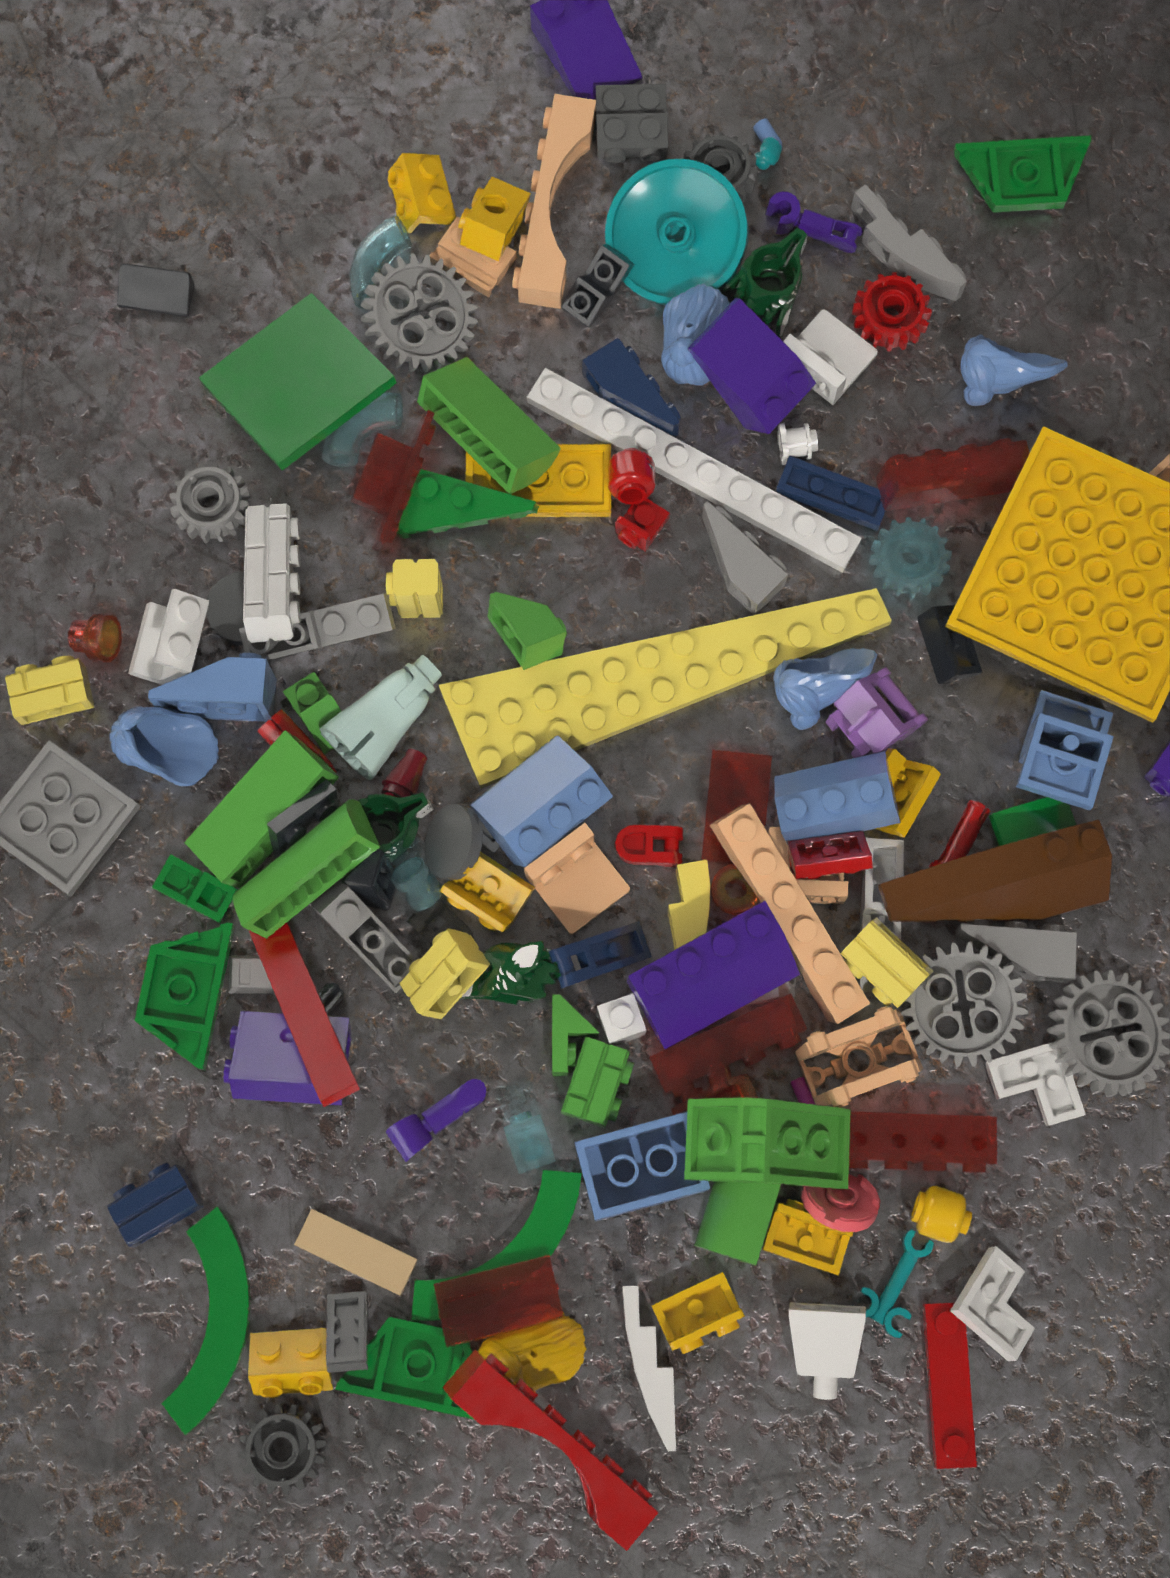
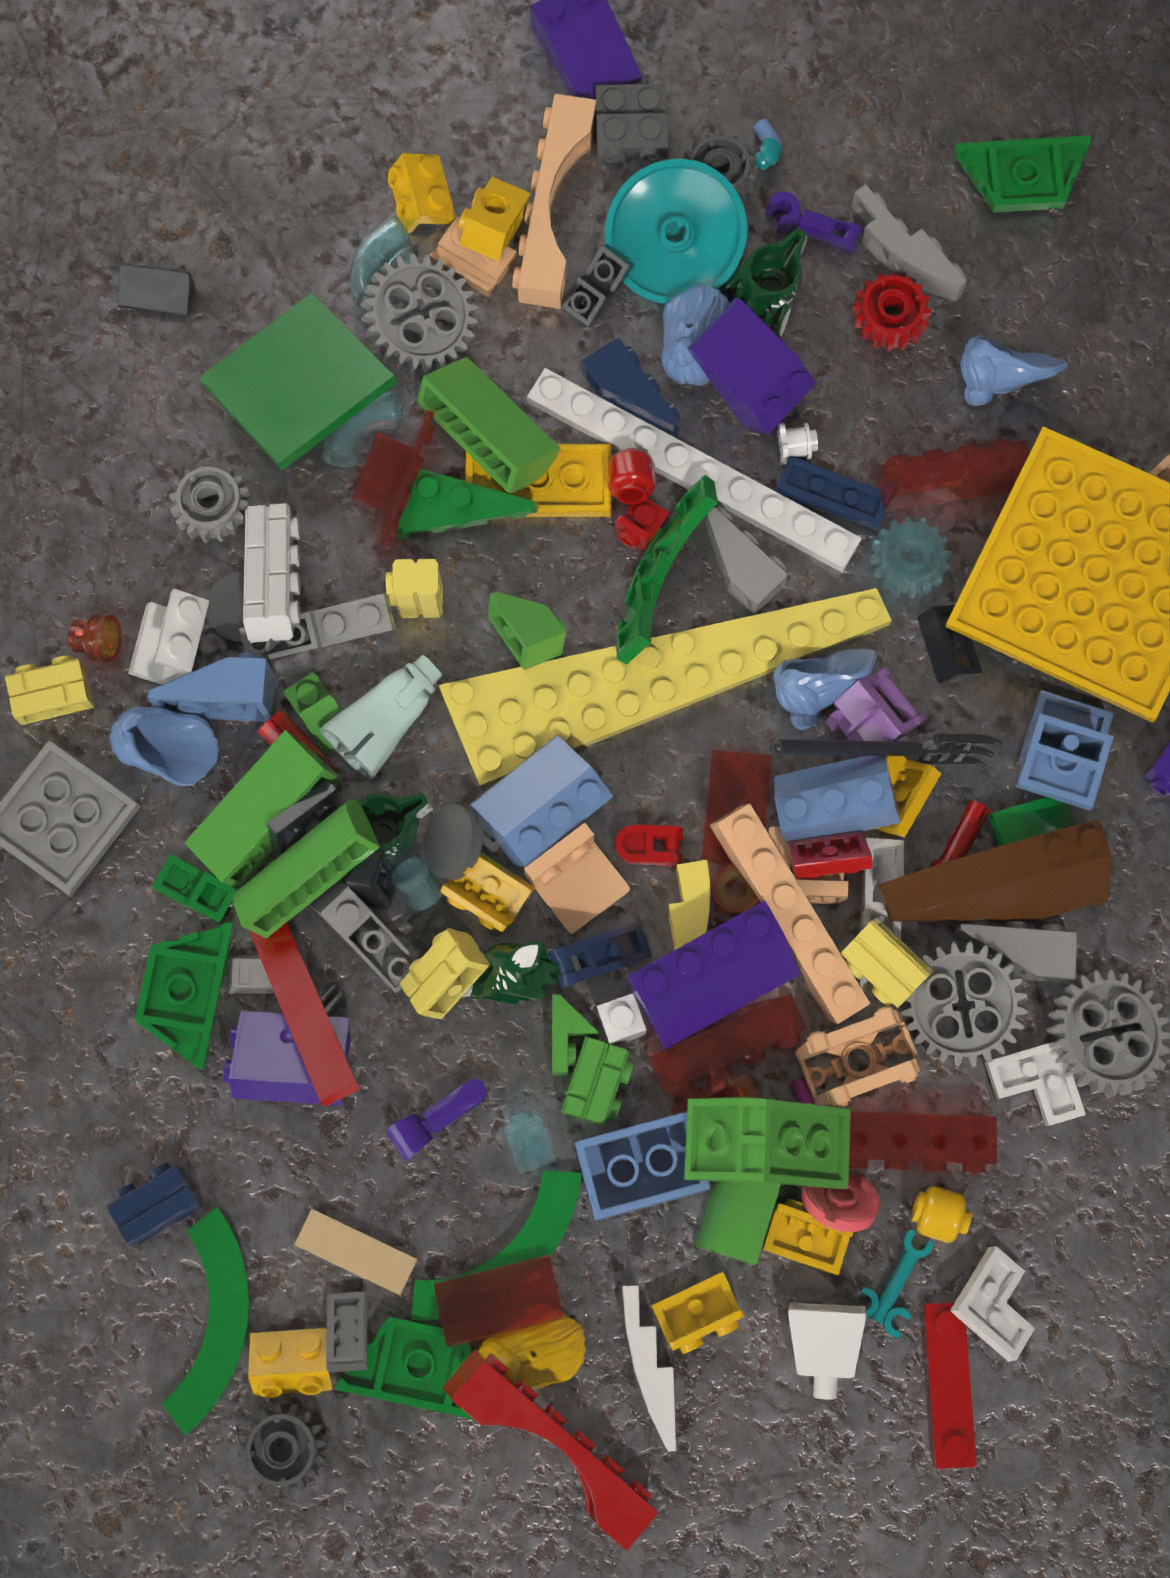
dark red cone [381,748,428,798] -> none
white bracket [783,309,878,405] -> none
none -> green tile [616,475,718,665]
none -> black piece [774,734,1003,769]

